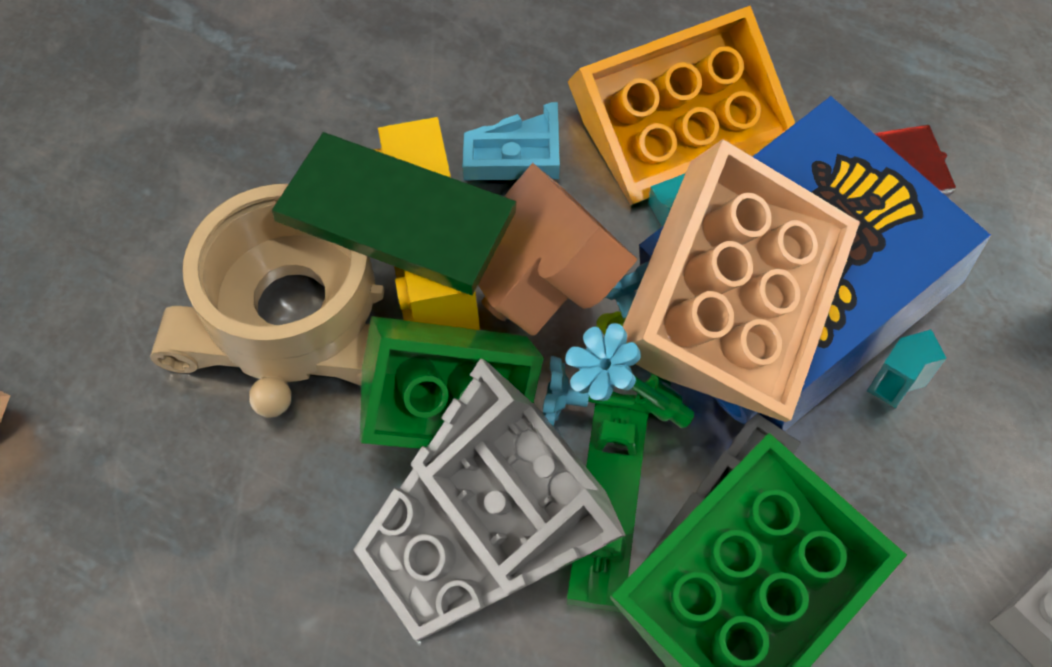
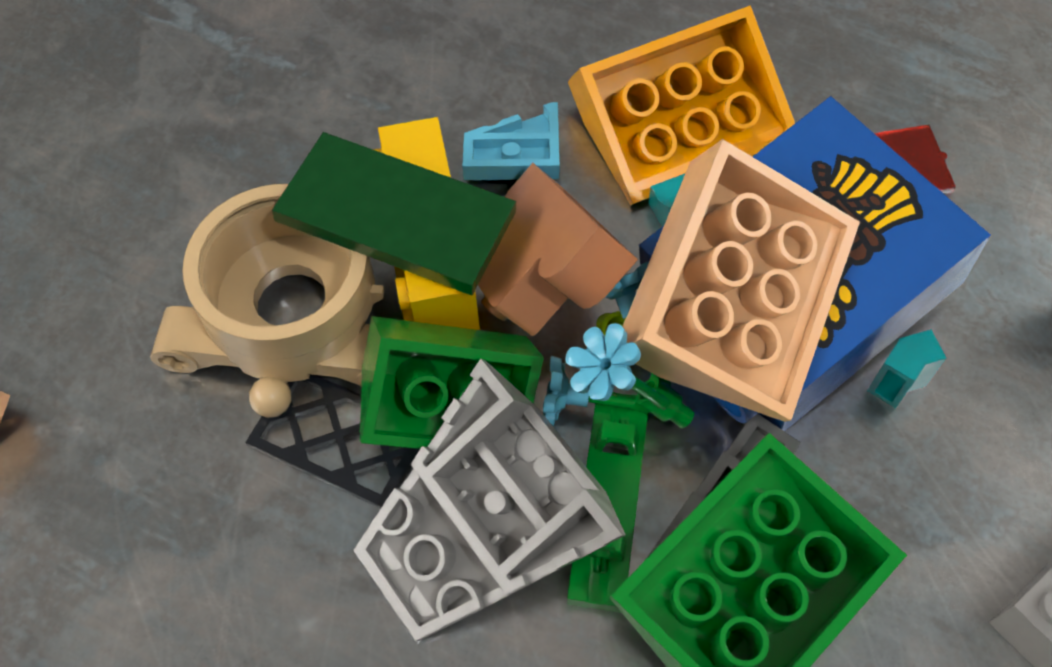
none -> black window [245,374,420,509]

